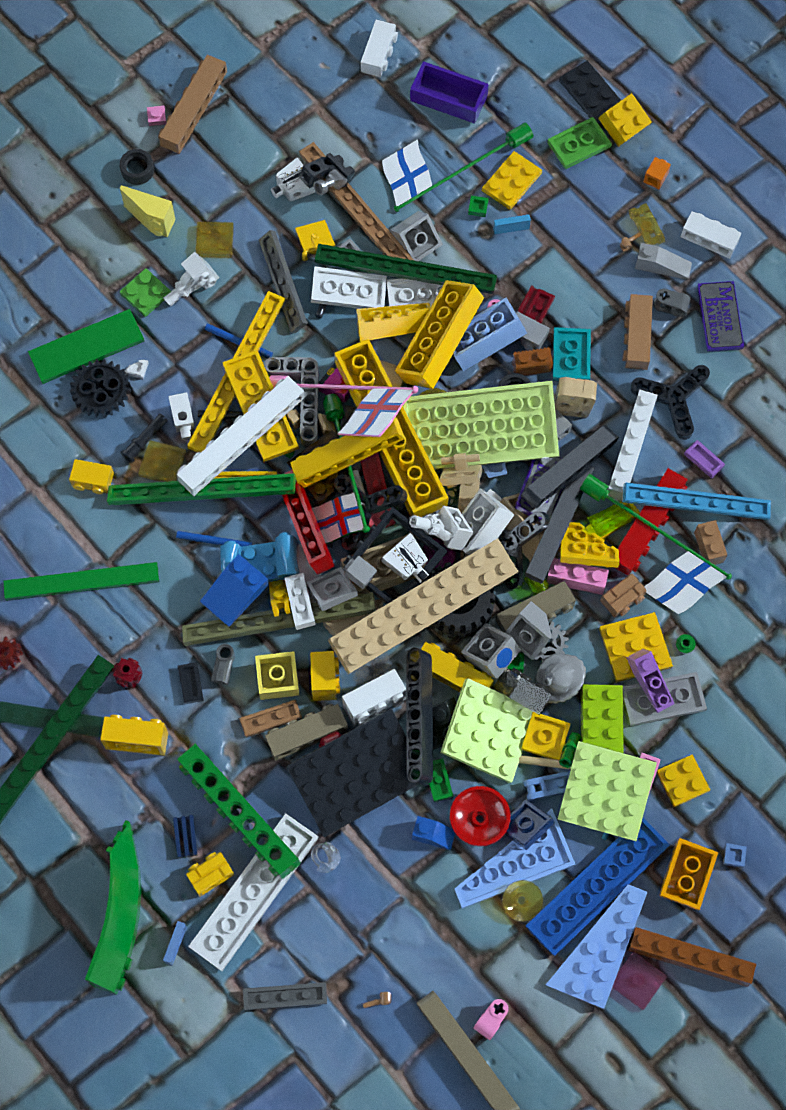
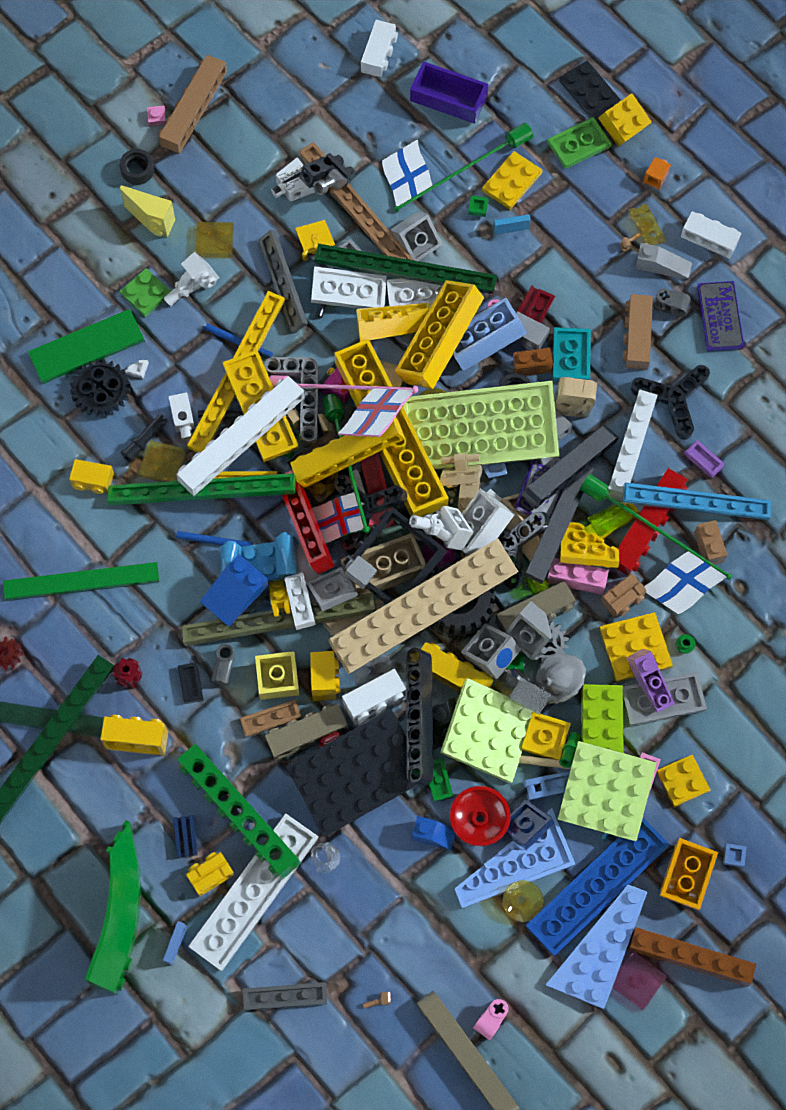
white torso [381,533,429,583] -> none

